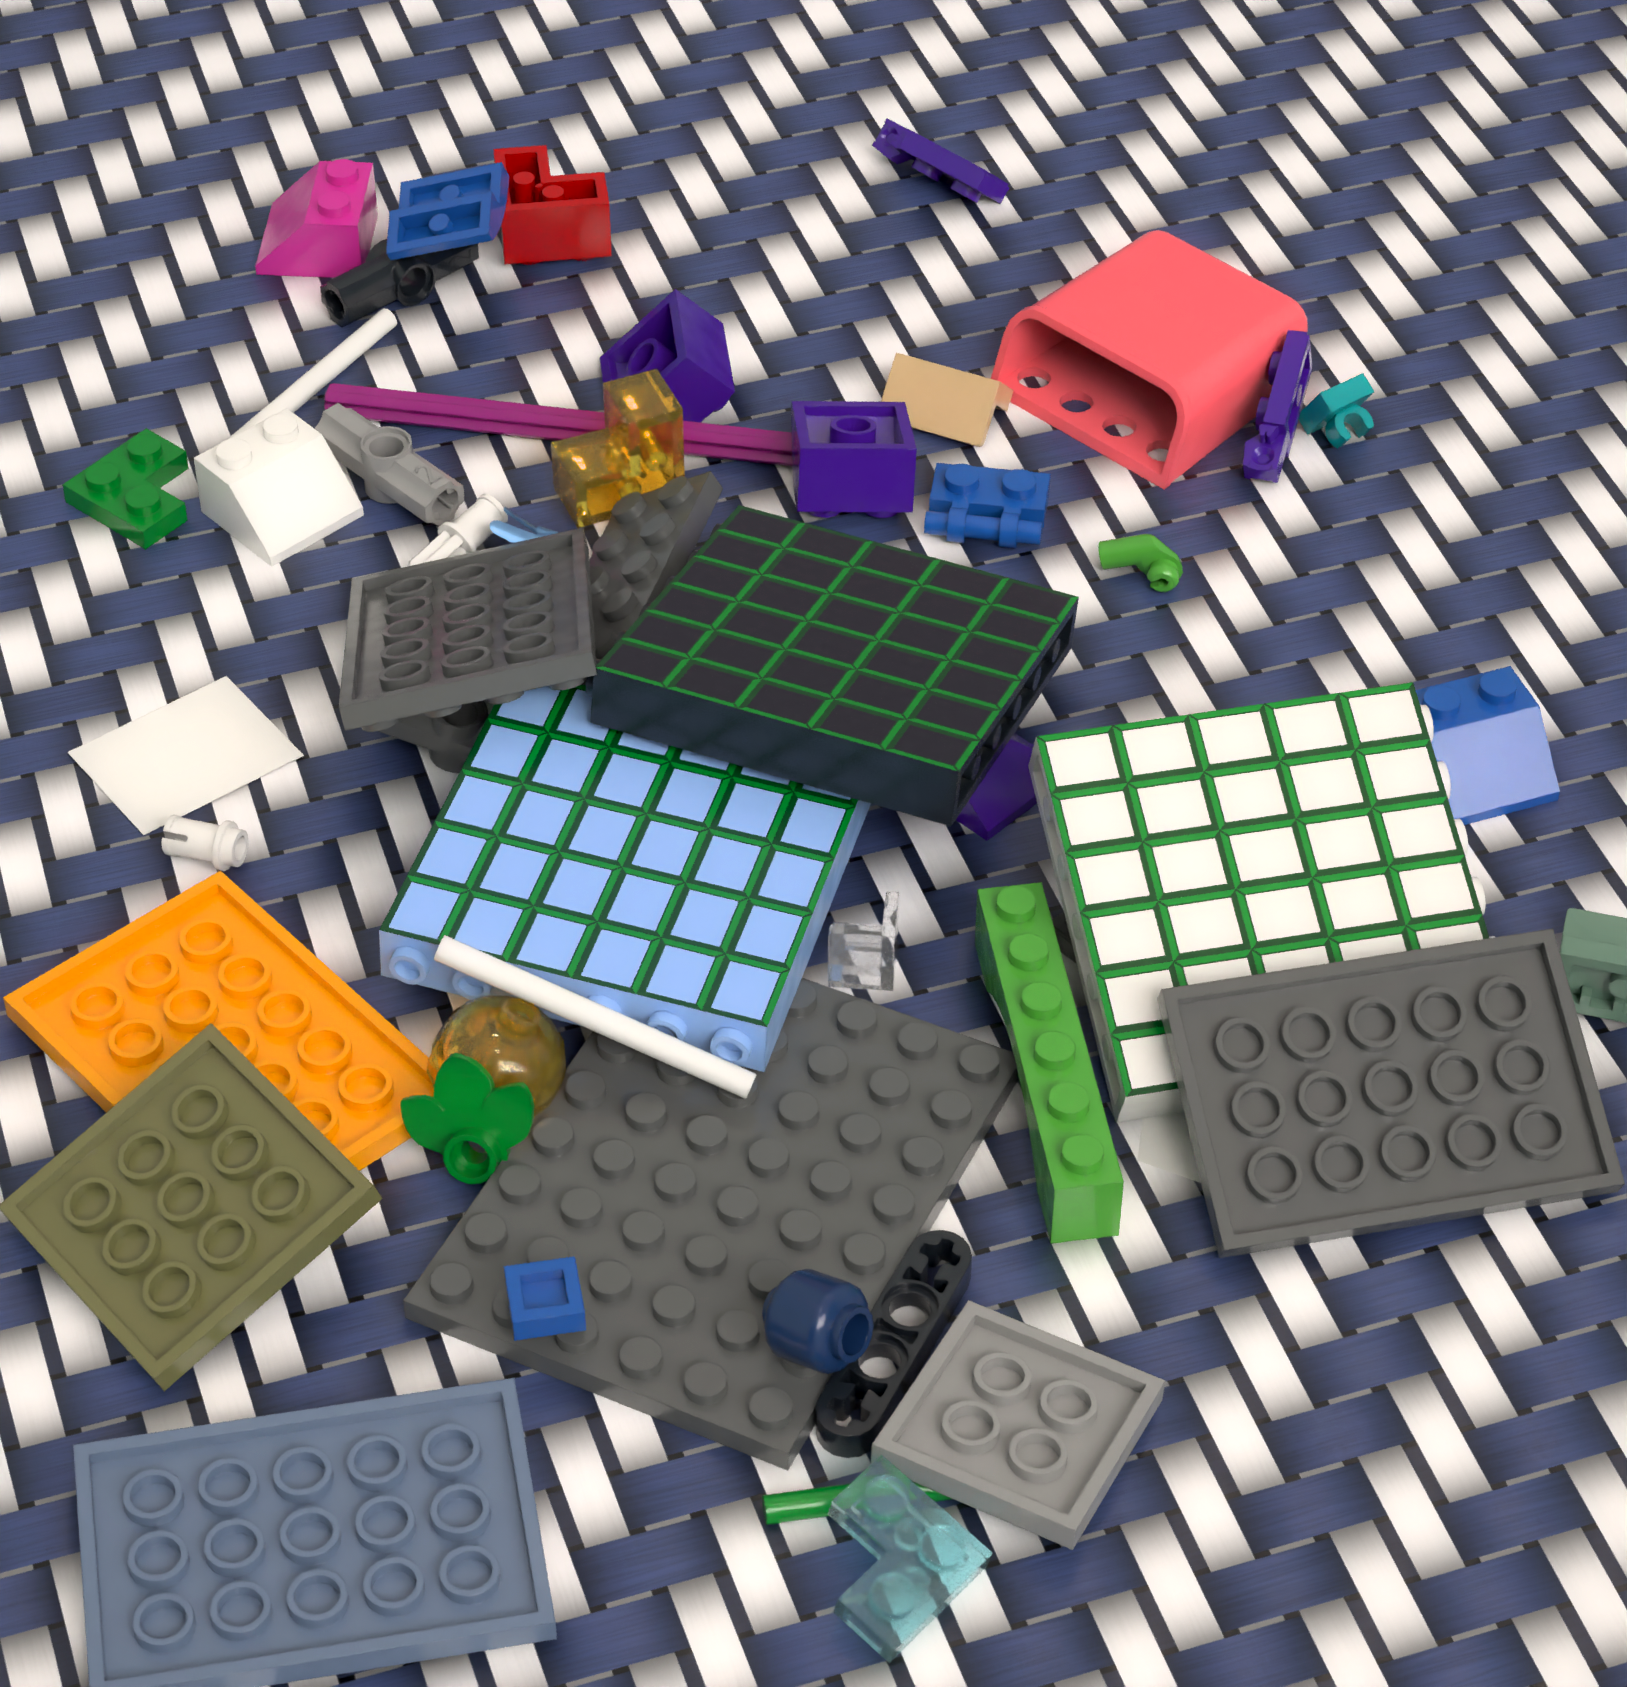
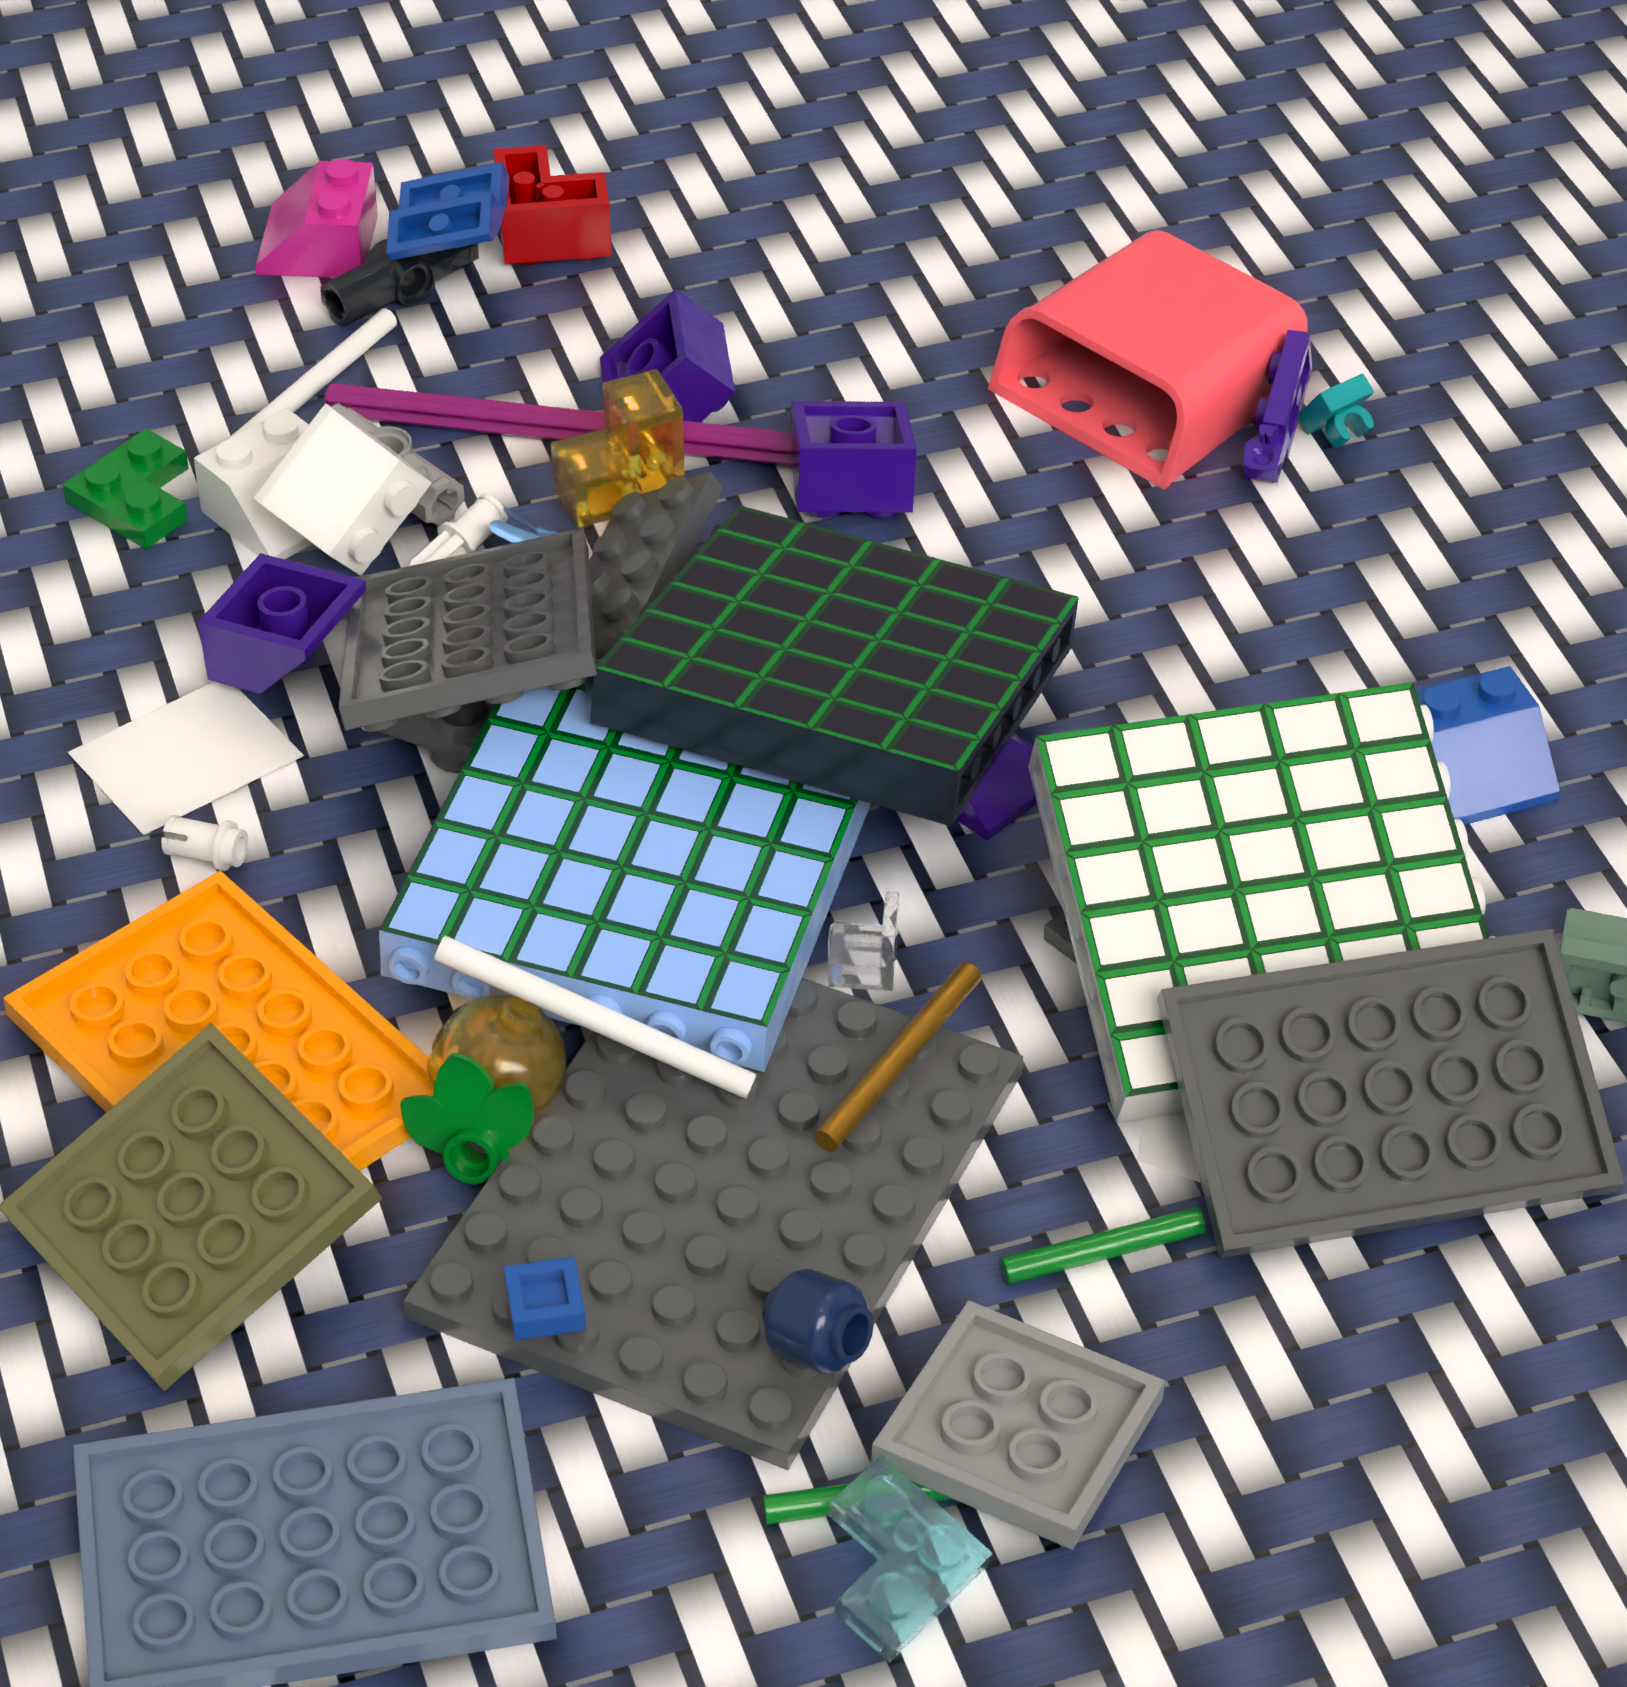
black beam [816,1230,972,1458] -> none
dark purple hinge [872,118,1009,204] -> none
tan panel [881,352,1014,447] -> none
blue plate [924,463,1051,549] -> none
bright green arch [975,882,1124,1244] -> none
bright green arm [1098,534,1183,592] -> none
none -> dark purple slope [198,553,367,694]
none -> white slope [254,403,432,576]
none -> pearl gold bar [814,962,981,1152]
none -> green bar [999,1207,1206,1285]

